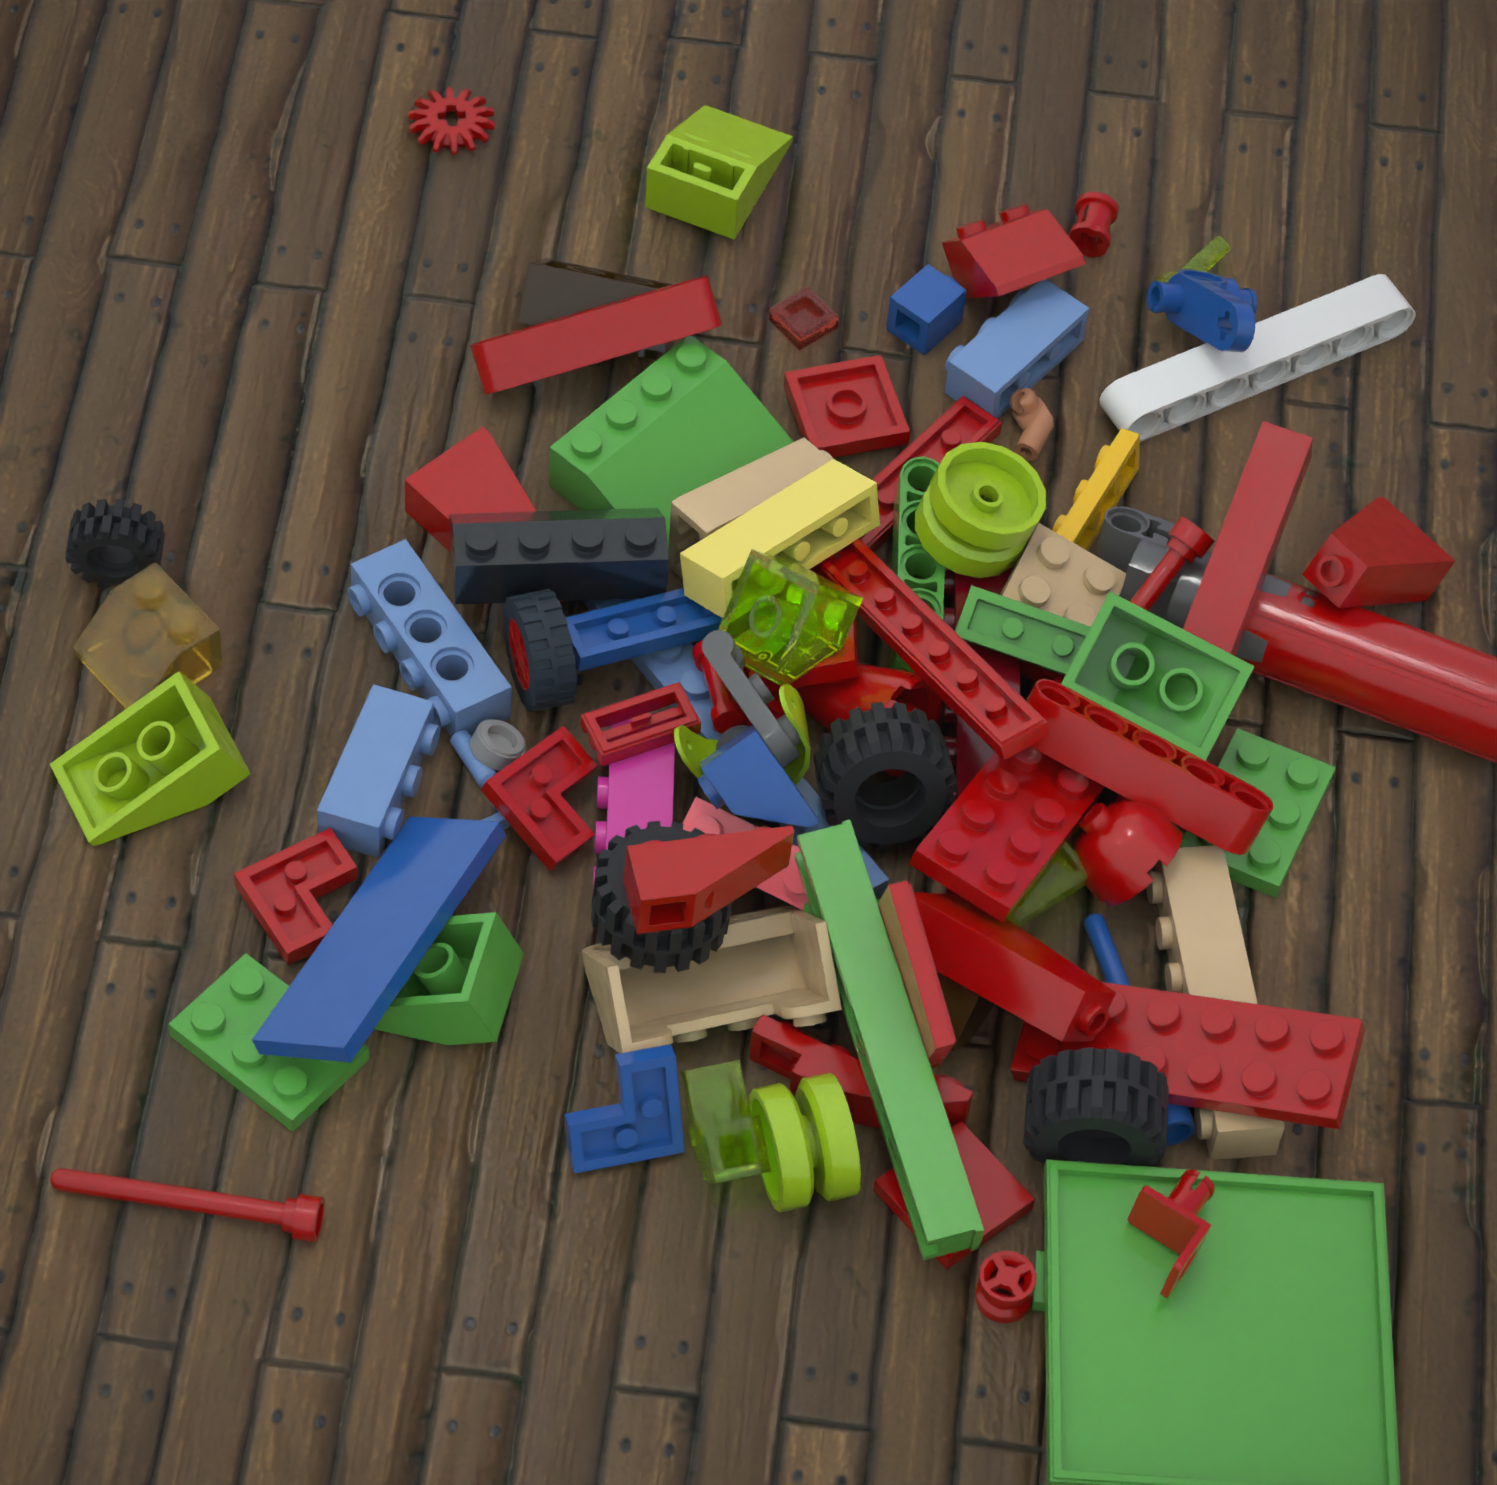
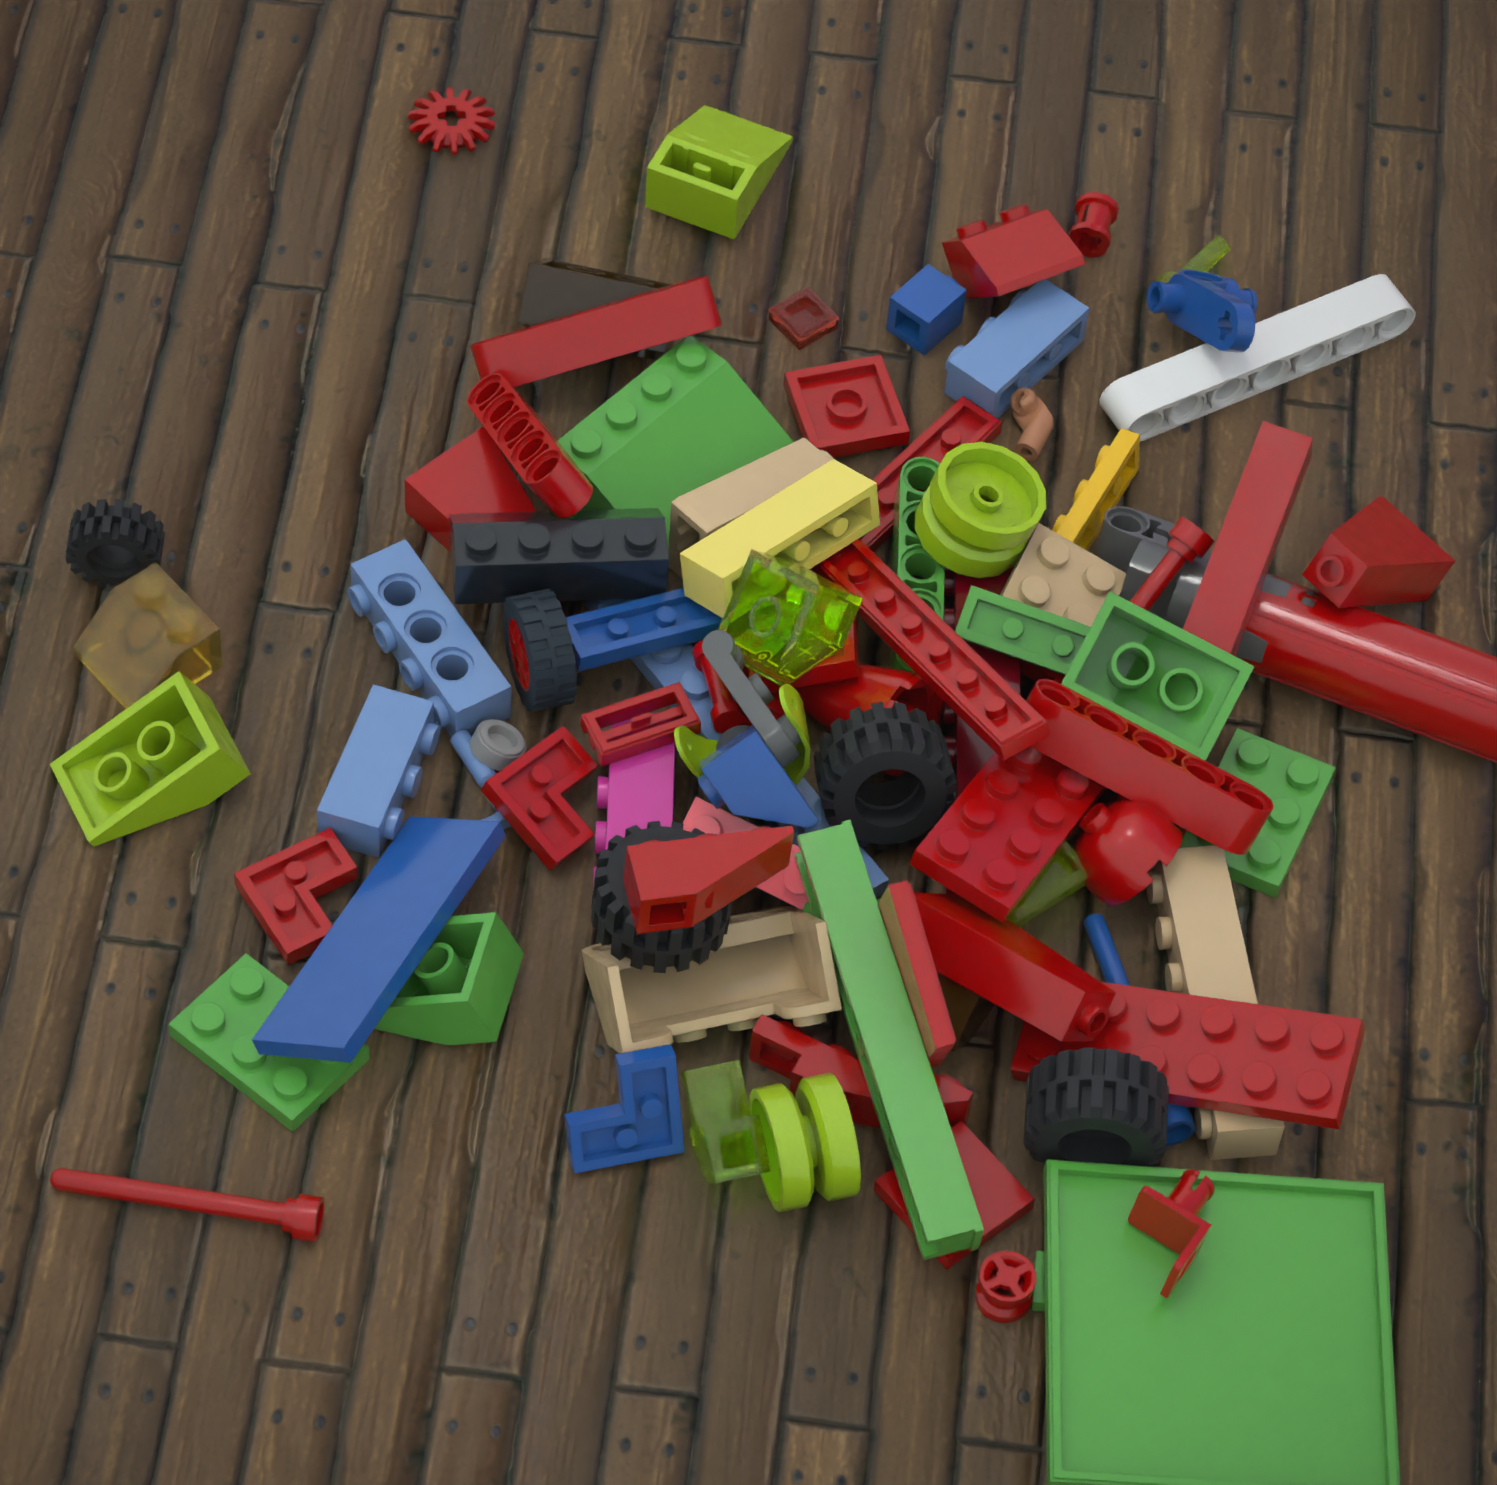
none -> red beam [467,373,593,519]

